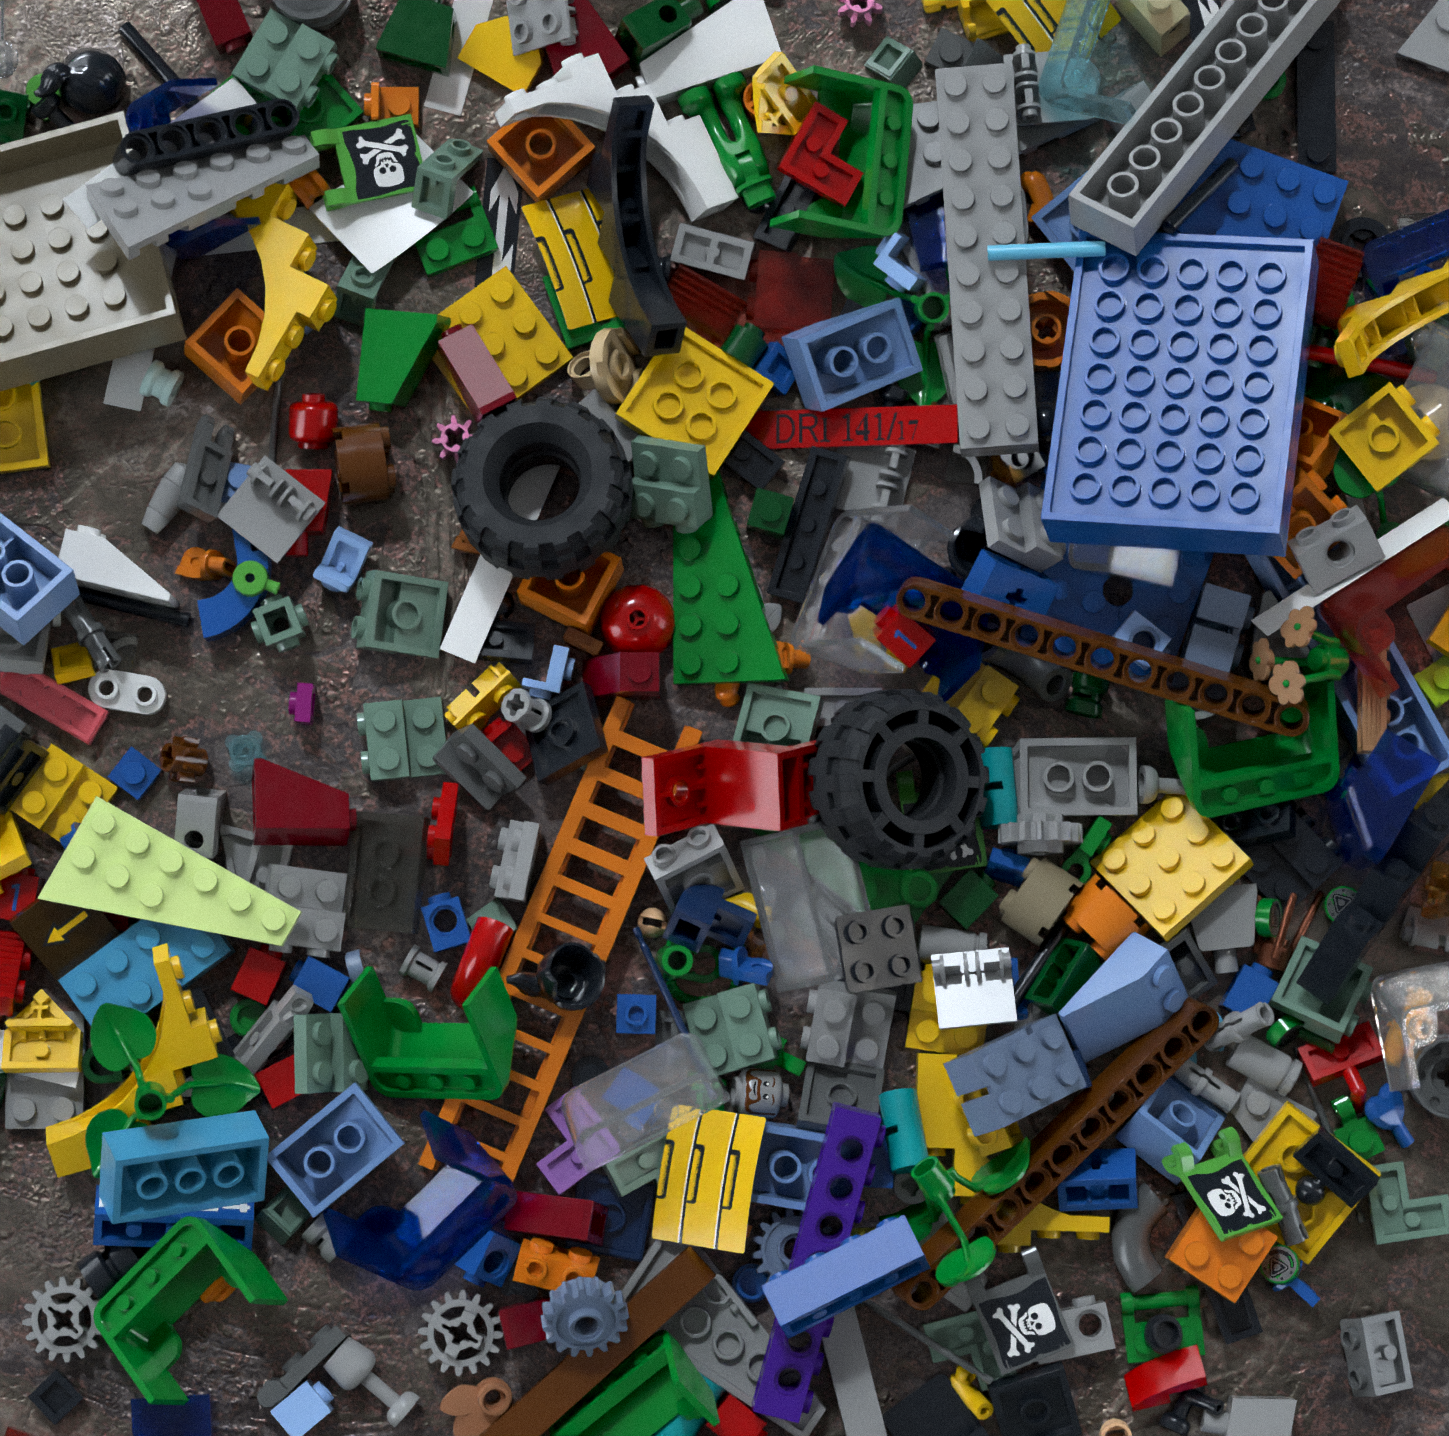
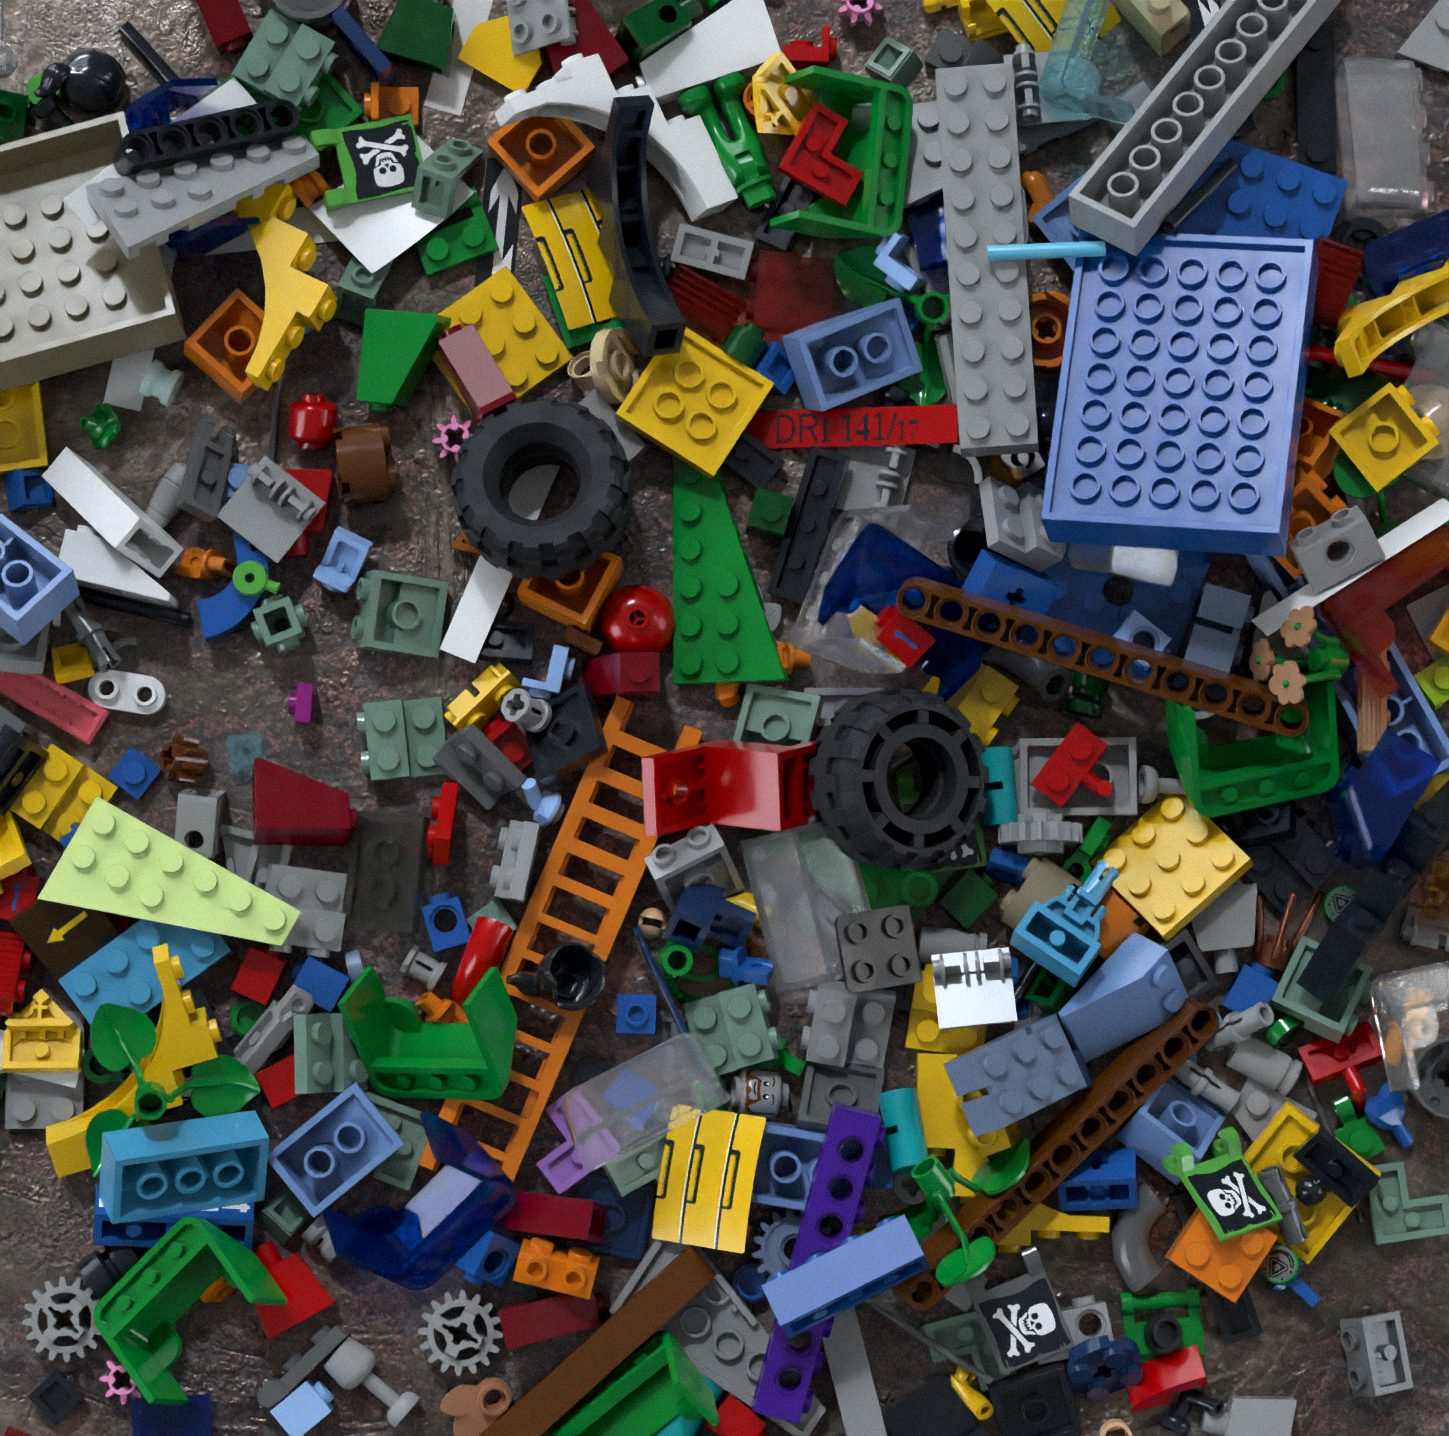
sand blue gear [541,1276,629,1357] -> none
sand green plate [631,435,713,533] -> none
green tile [1255,898,1282,937] -> none
dark green leg [1298,1027,1335,1054] -> none
none -> blue slope [5,468,55,512]
none -> white slope [42,447,184,578]
none -> green plant [79,403,121,449]
none -> bright pink gear [99,1360,143,1404]
none -> red torso [252,1240,337,1340]
none -> dark blue tile [332,6,397,87]
none -> sand green plate [363,1090,437,1191]
none -> orange piece [415,991,469,1023]
none -> light blue plate [521,778,564,828]
none -> red bracket [783,25,837,70]
none -> dark azure brick [1009,860,1120,988]
none -> red plate [1030,722,1112,808]
none -> dark blue plate [1063,1335,1143,1402]
none -> clear windscreen [1335,56,1434,221]

